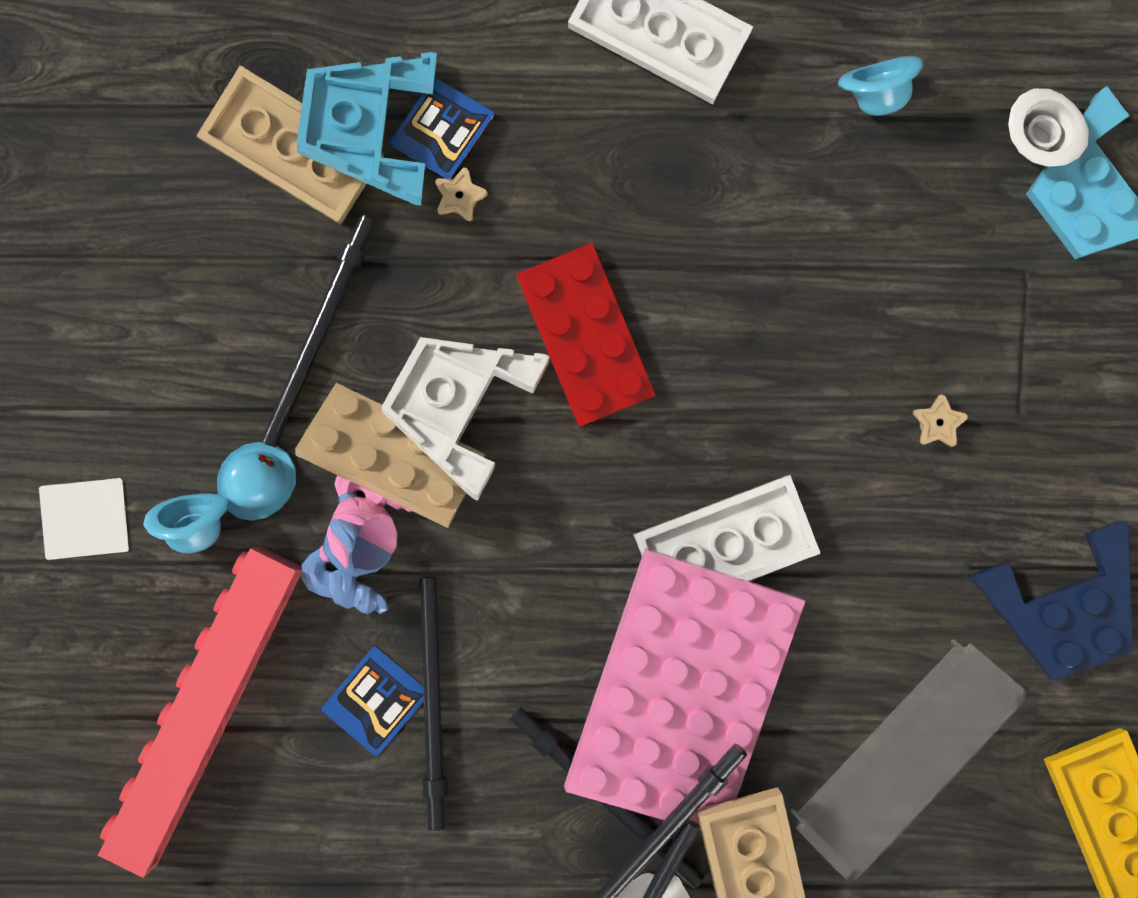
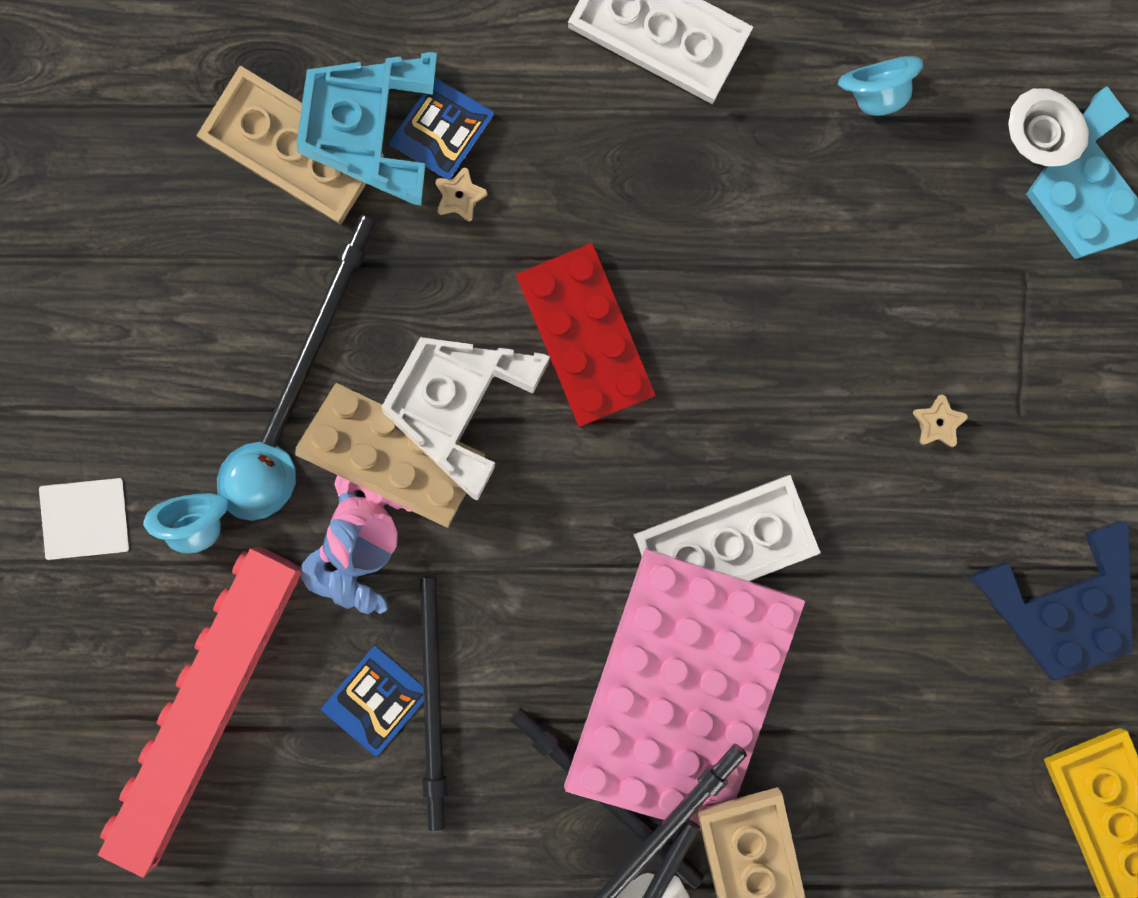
clear piece [791,639,1025,882] -> none

